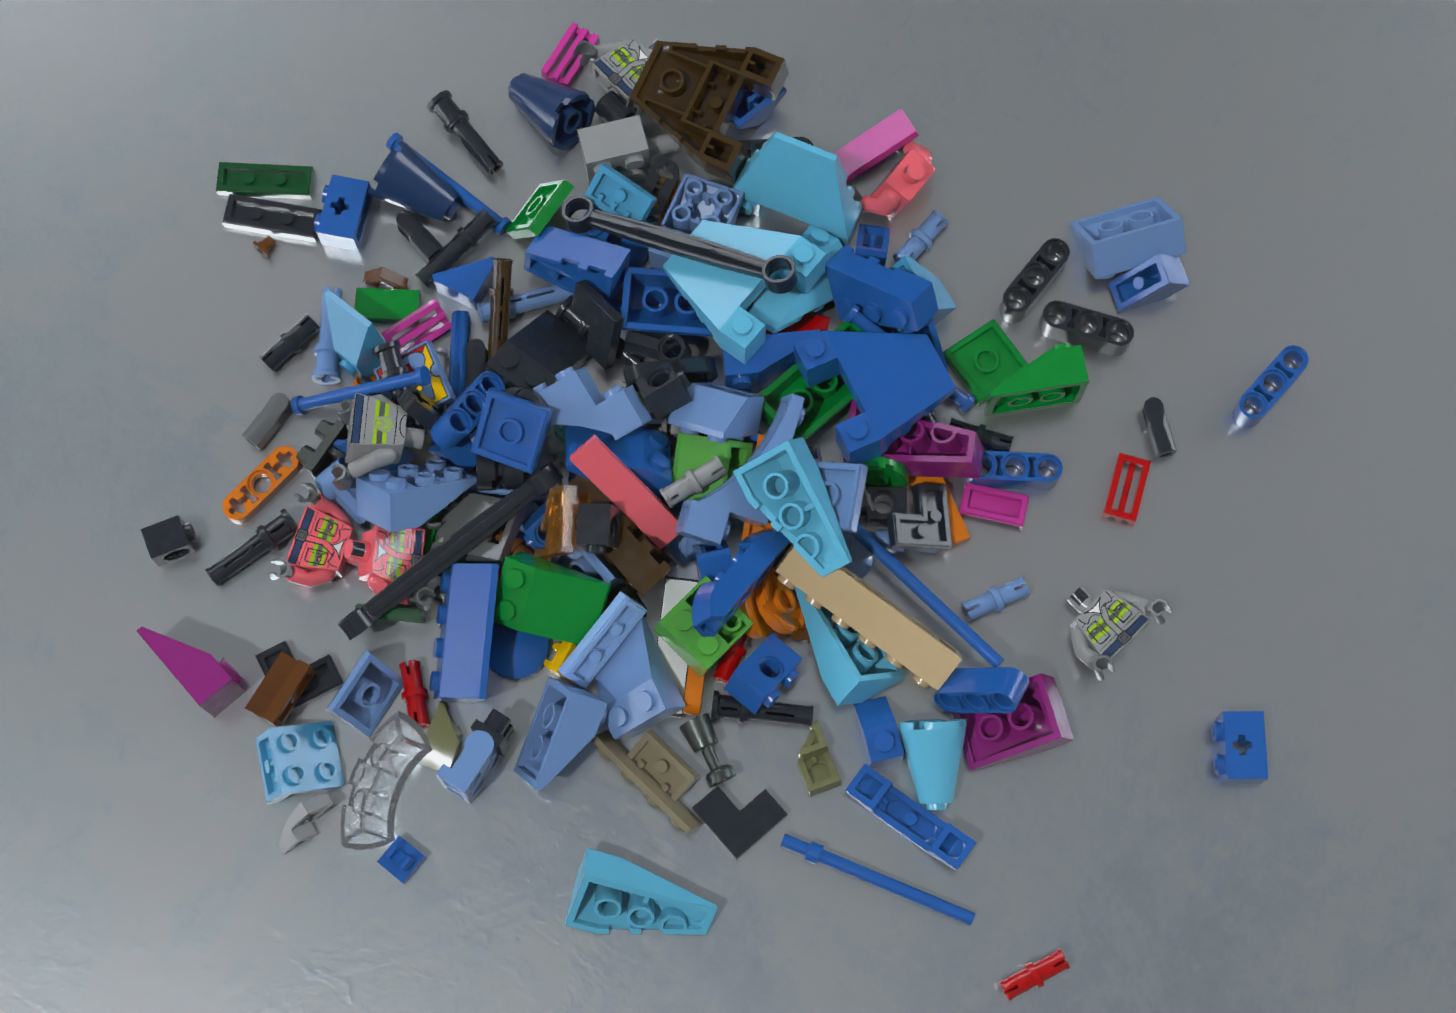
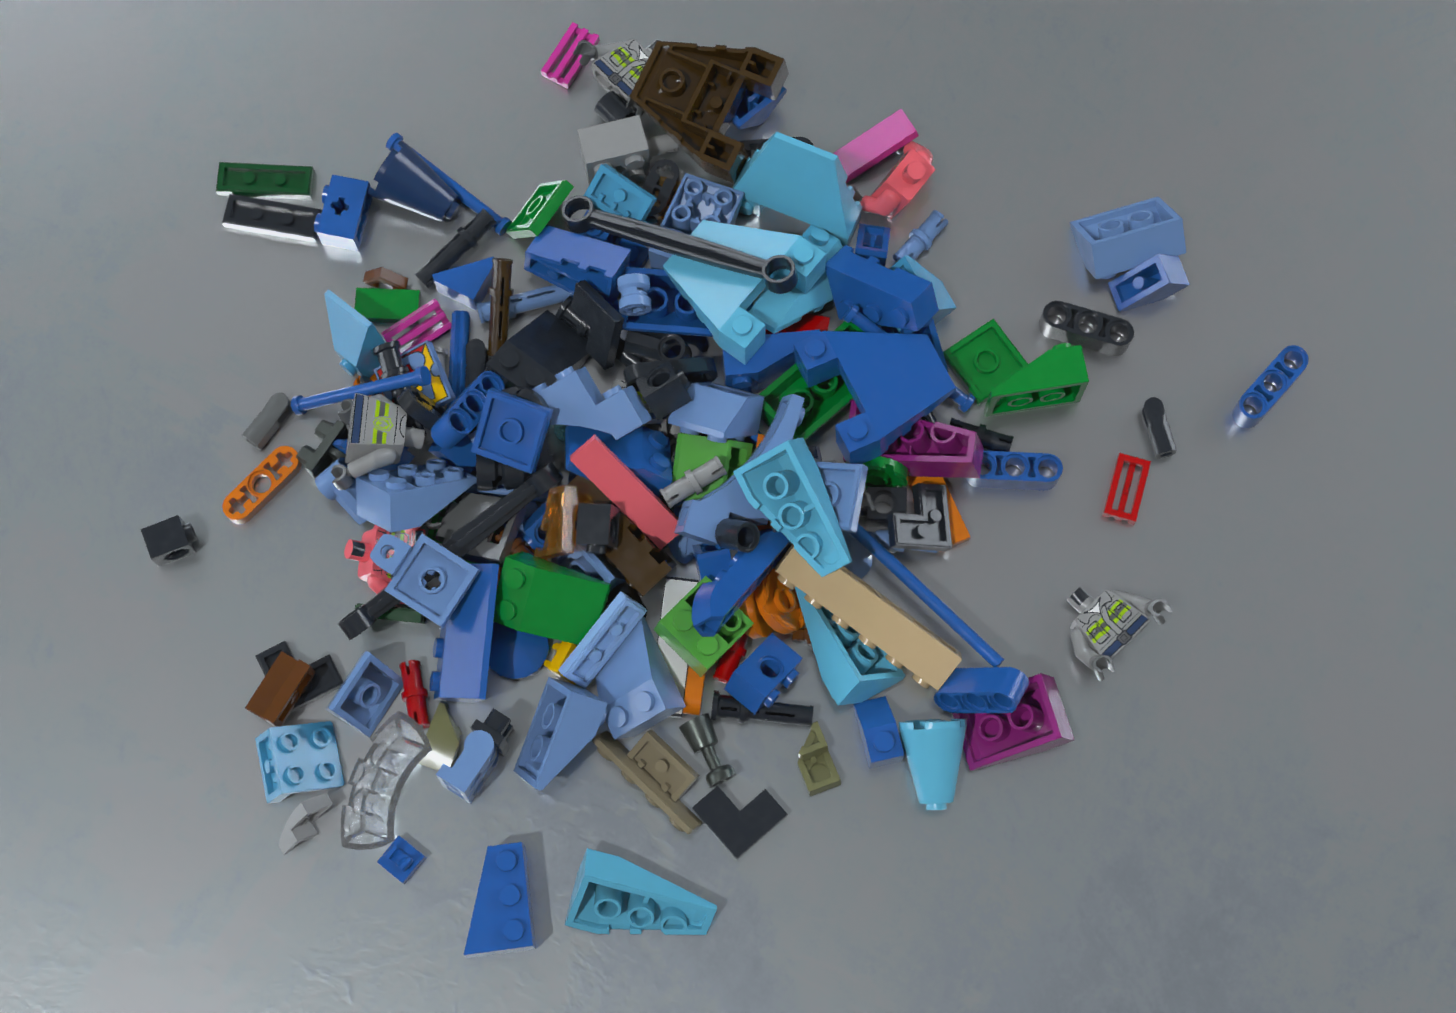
magenta slope [136,626,246,718] -> none
black pin [205,508,298,586] -> none
reddish brown piece [253,235,276,258] -> none
black pin [260,313,320,372] -> none
torso [268,483,359,588] -> none
medium blue pin [311,287,343,385] -> none
black bar [396,210,443,263] -> none
black pin [427,90,503,176] -> none
dark blue cone [508,73,595,150] -> none
blue bar [780,833,975,926] -> none
blue slope [845,764,977,871] -> none
dark pink tile [959,482,1029,527] -> none
medium blue pin [961,576,1030,622] -> none
black beam [999,238,1070,323] -> none
red pin [999,948,1070,1001] -> none
blue brick [1212,711,1269,784] -> none
none -> medium blue plate [370,534,480,628]
none -> blue wedge [464,842,536,958]
none -> medium blue wheel [617,273,652,316]
none -> black beam [715,518,760,553]

